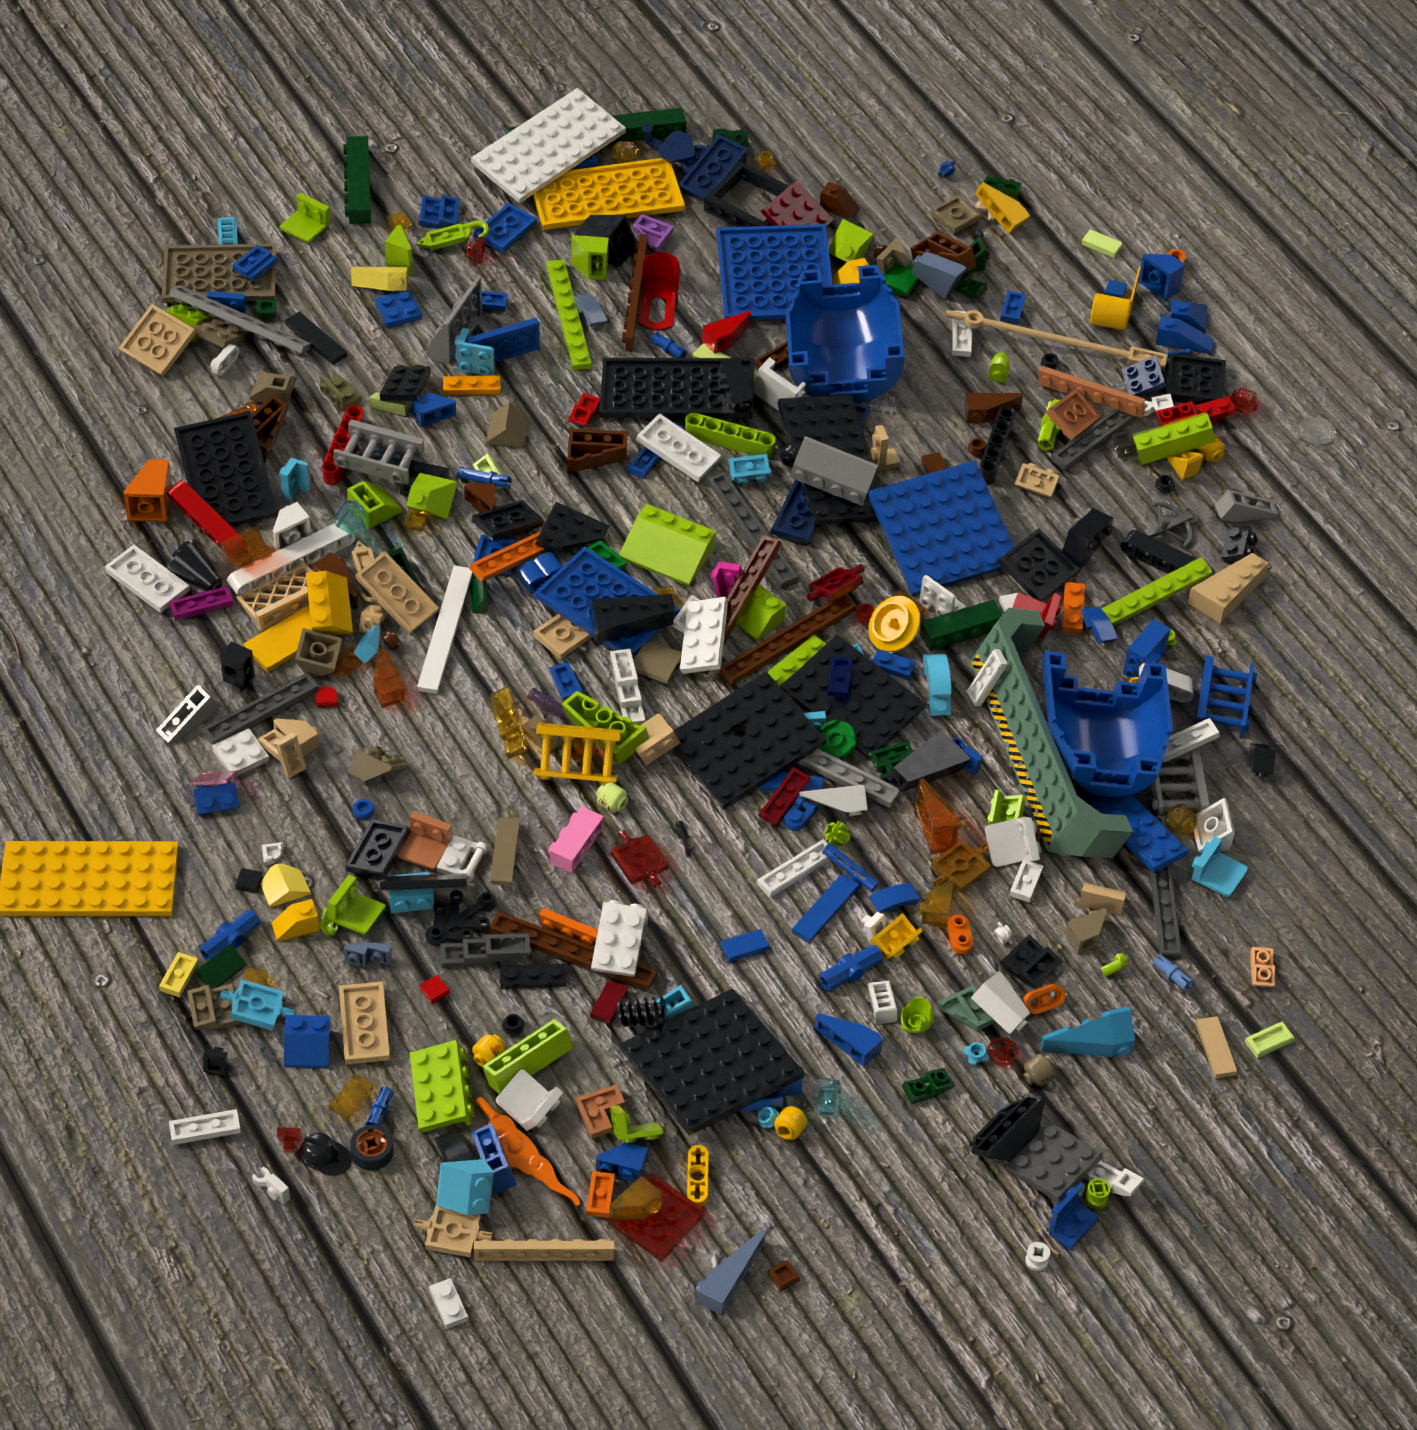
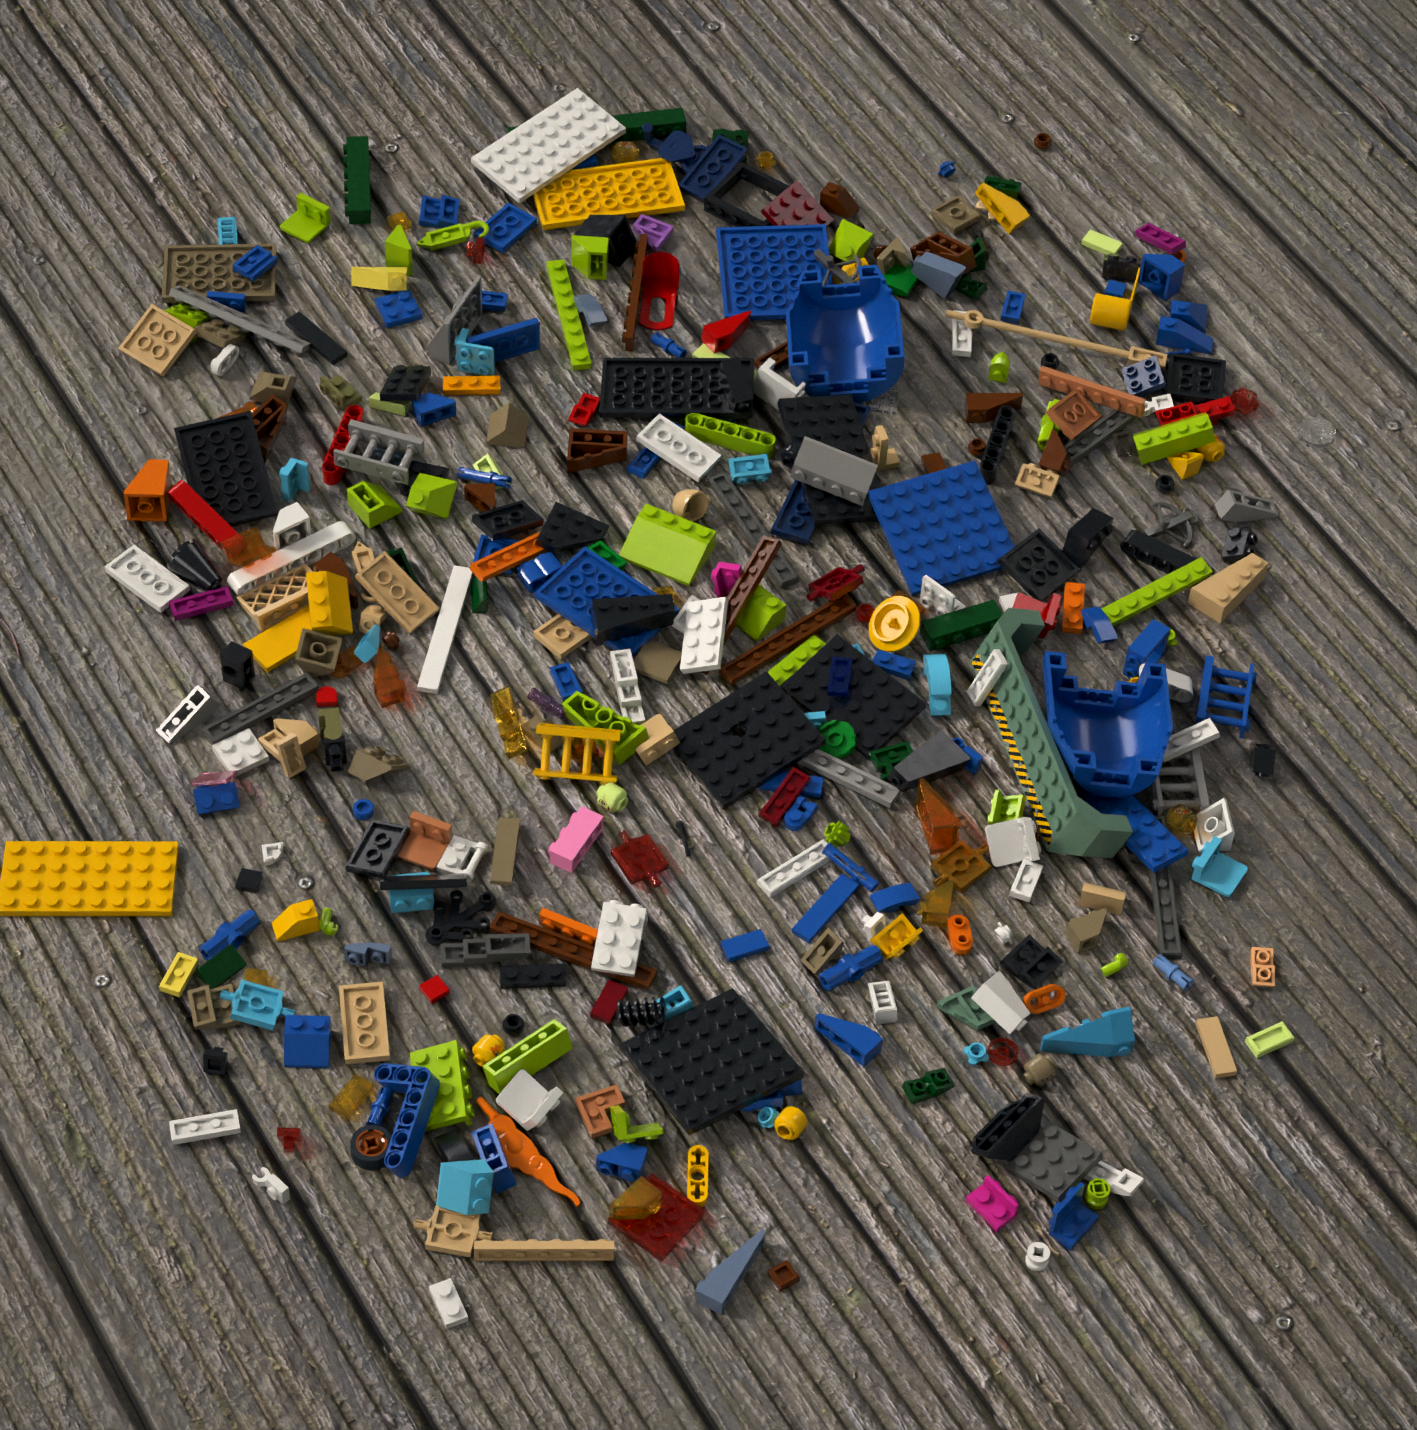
dark green plate [257,299,277,318] -> none
light yellow slope [260,863,311,908] -> none
black piece [298,1132,351,1175] -> none
lime bracket [327,875,385,935] -> none
clear light blue slope [334,499,372,543] -> none
clear yellow plate [403,509,428,532] -> none
orange plate [586,1171,615,1218] -> none
white slope [799,785,867,816] -> none
clear light blue slope [816,1078,841,1115] -> none
lime hair [901,997,934,1033] -> none
none -> hips [318,707,347,772]
none -> blue beam [374,1063,440,1178]
none -> tan piece [672,489,711,522]
none -> dark tan slope [801,928,844,975]
none -> dark grey piece [814,249,861,286]
none -> dark pink bracket [966,1175,1019,1232]
none -> reddish brown plate [1034,133,1052,149]
none -> reddish brown slope [1038,430,1071,477]
none -> black bracket [1102,253,1141,282]
none -> magenta plate [1135,223,1186,255]

